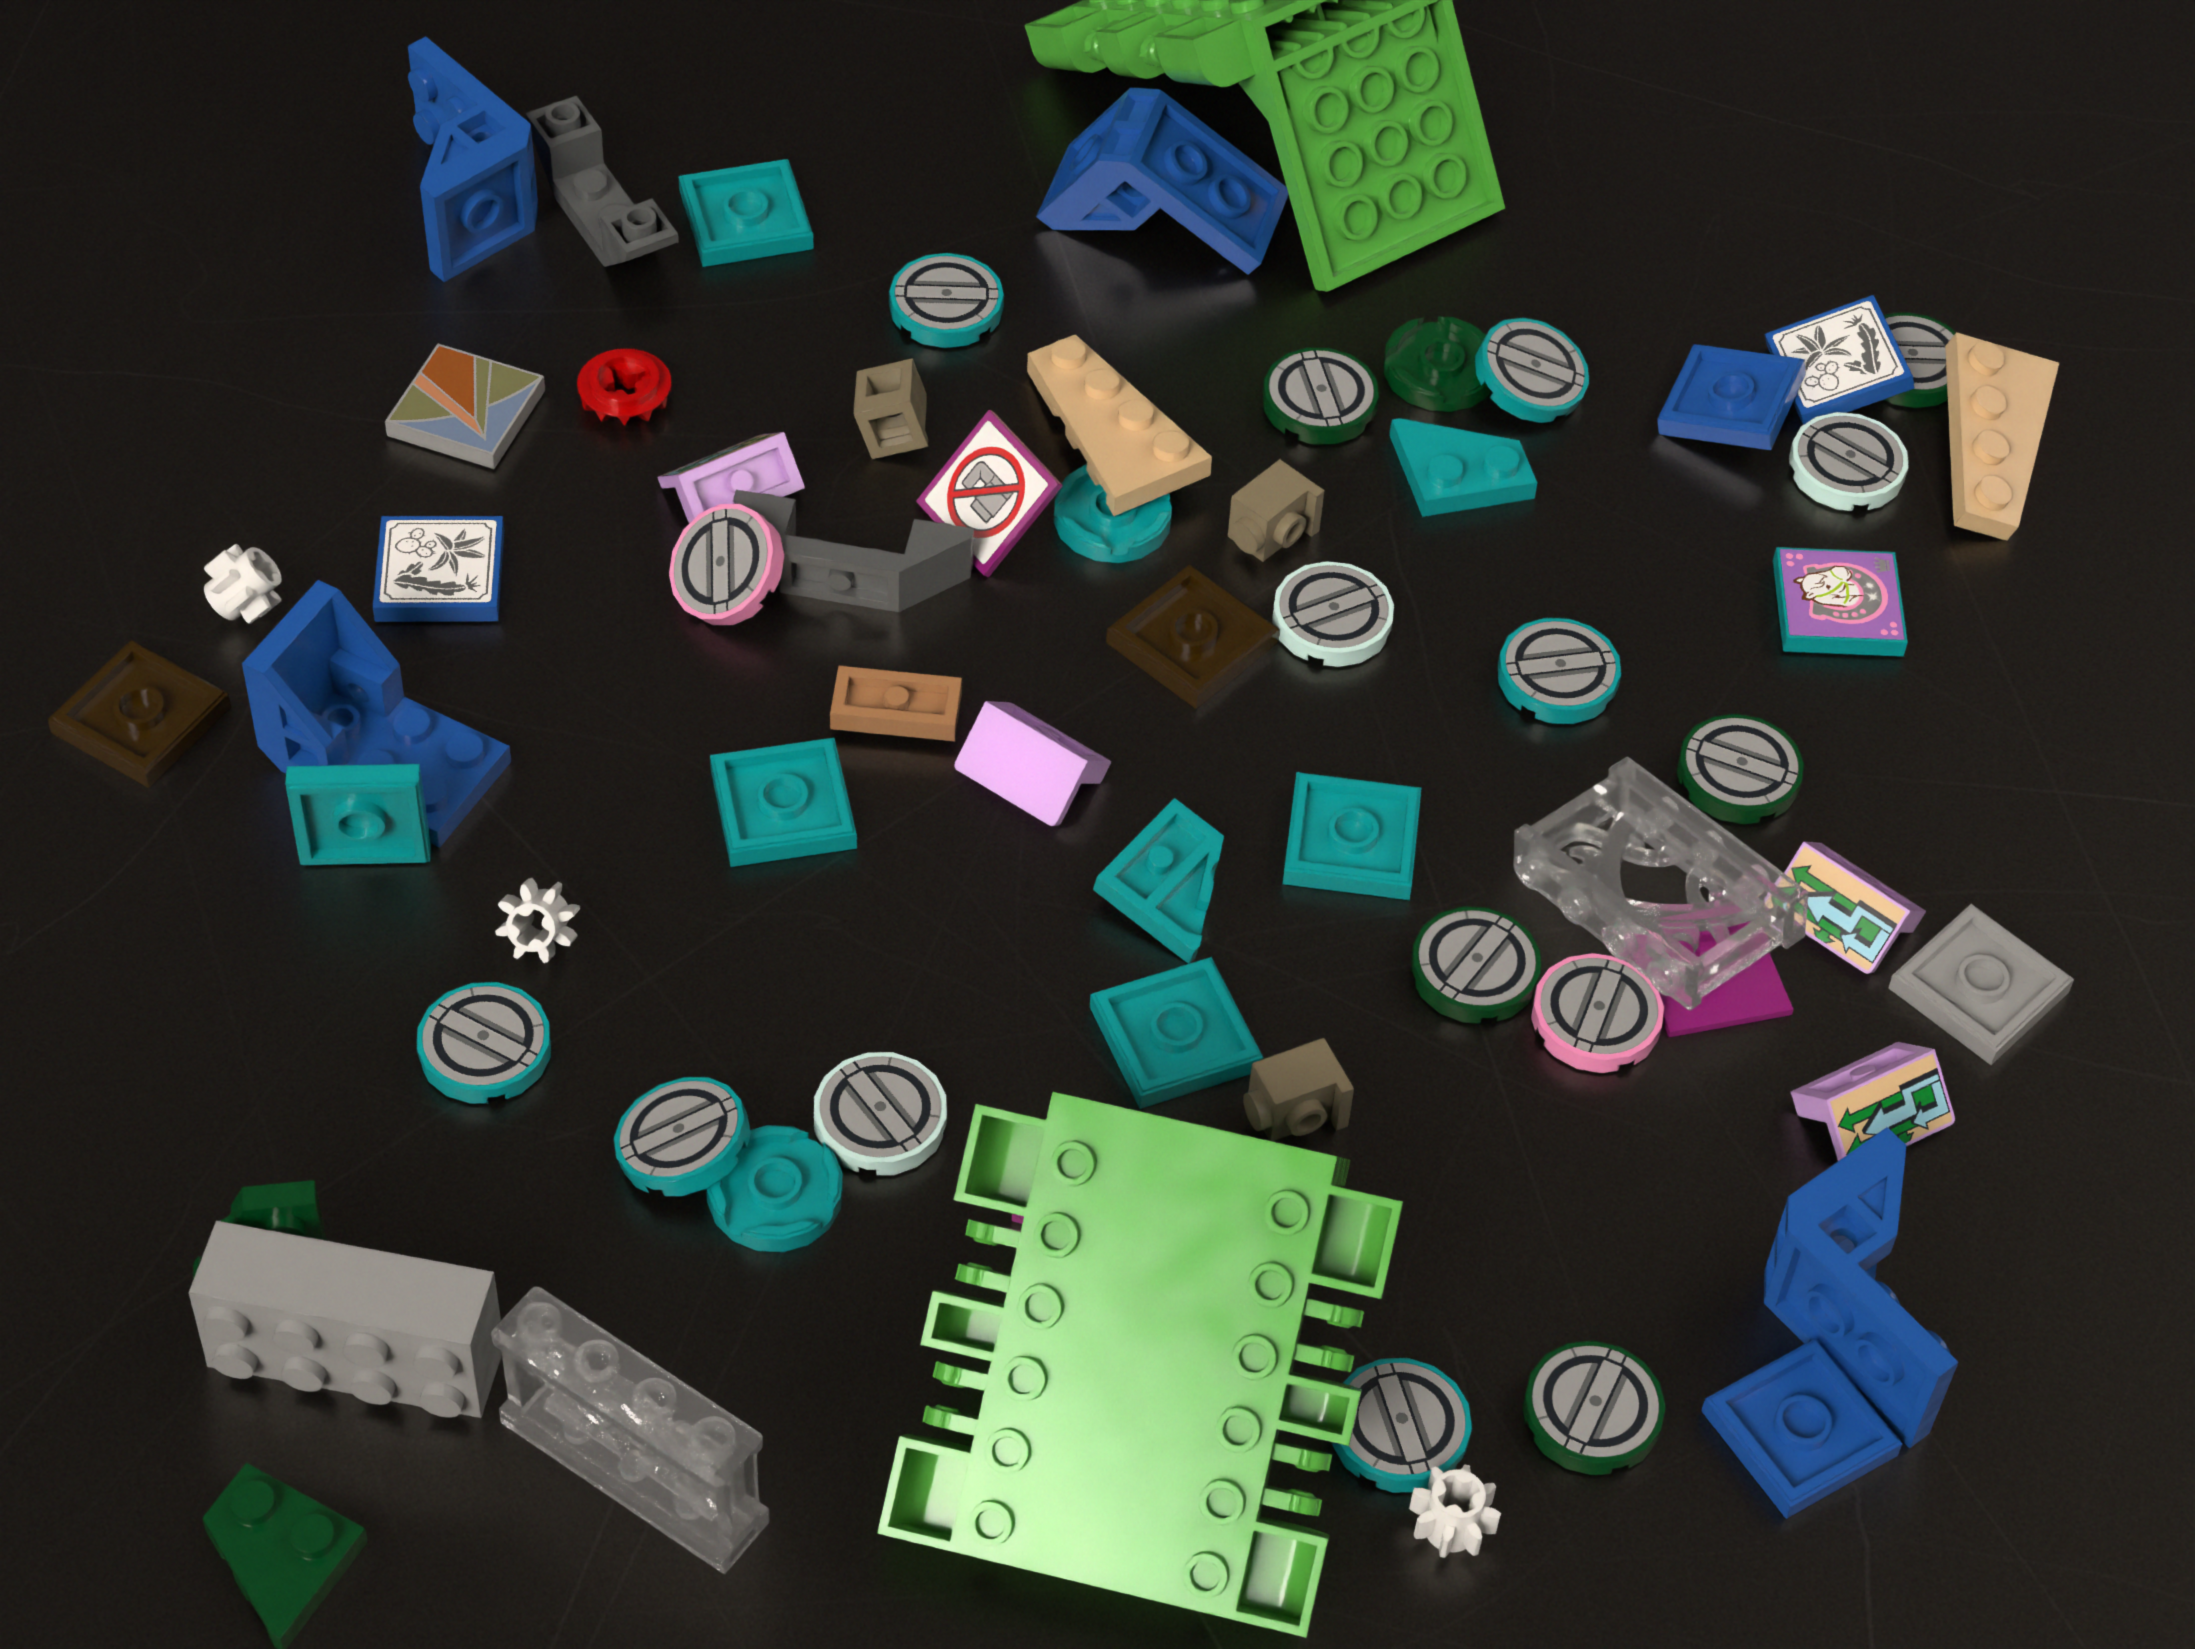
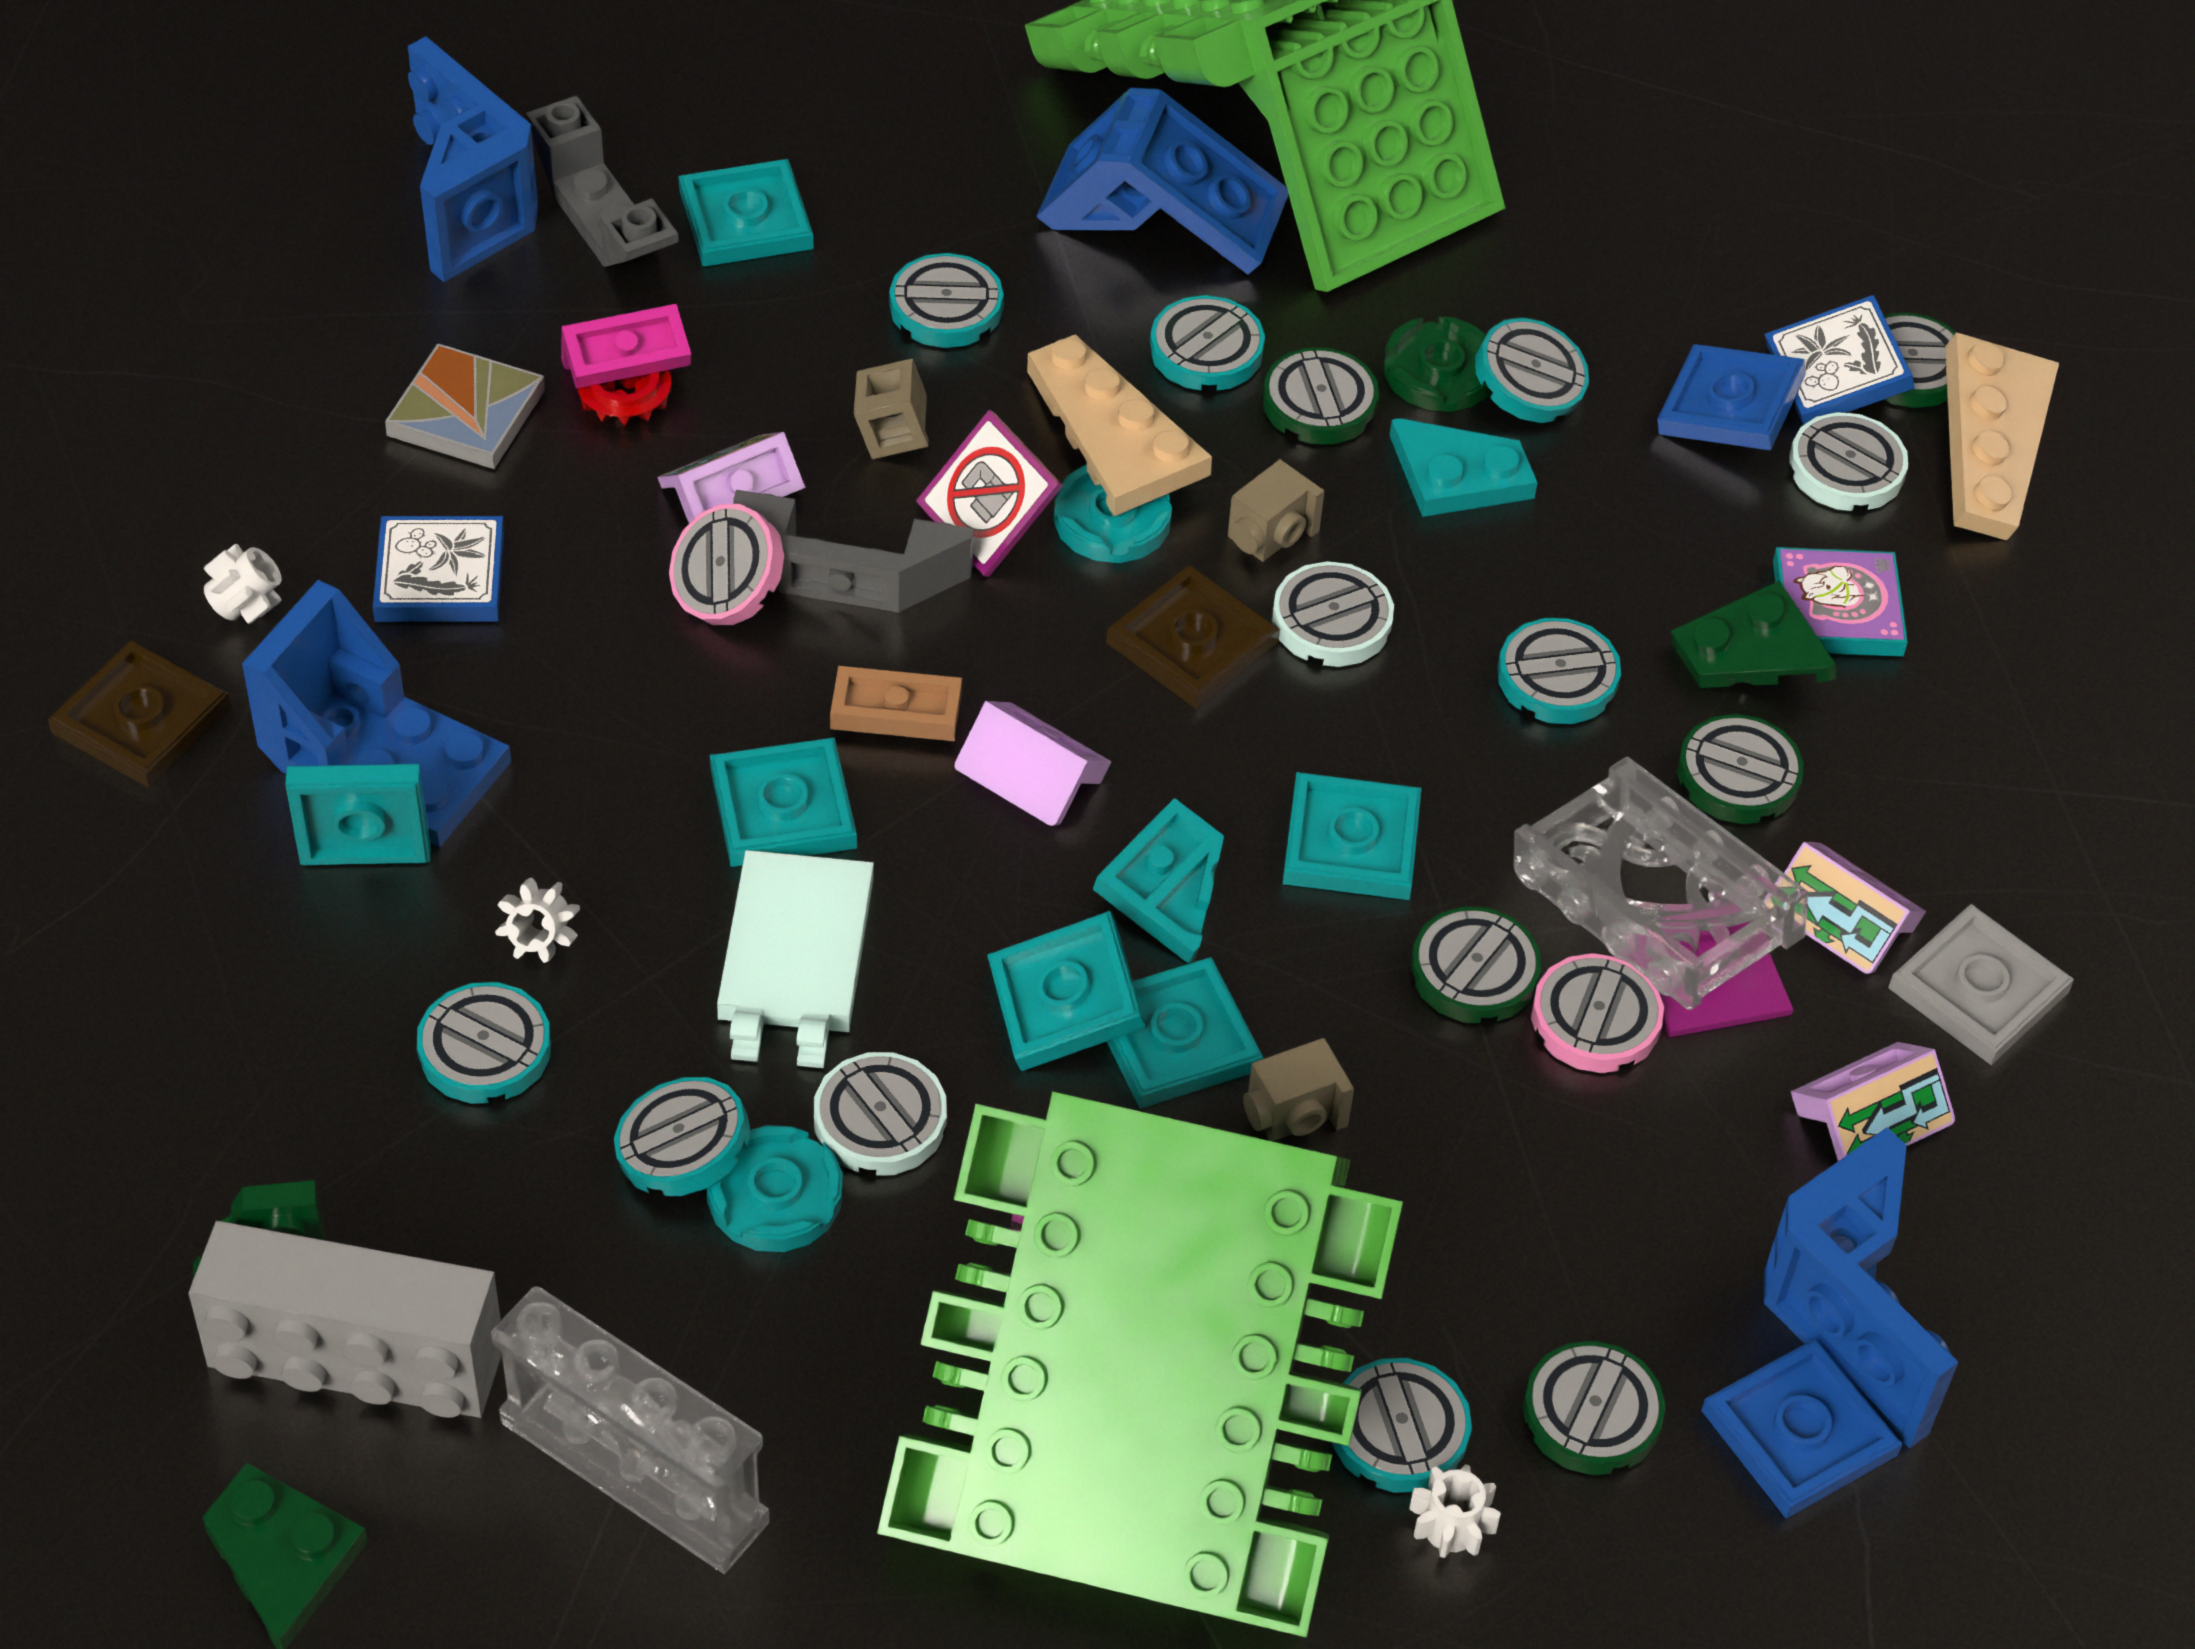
none -> dark pink panel [561,304,691,388]
none -> light aqua tile [717,850,873,1068]
none -> teal tile [987,911,1146,1071]
none -> tile [1150,295,1265,390]
none -> dark green wing [1671,580,1837,688]

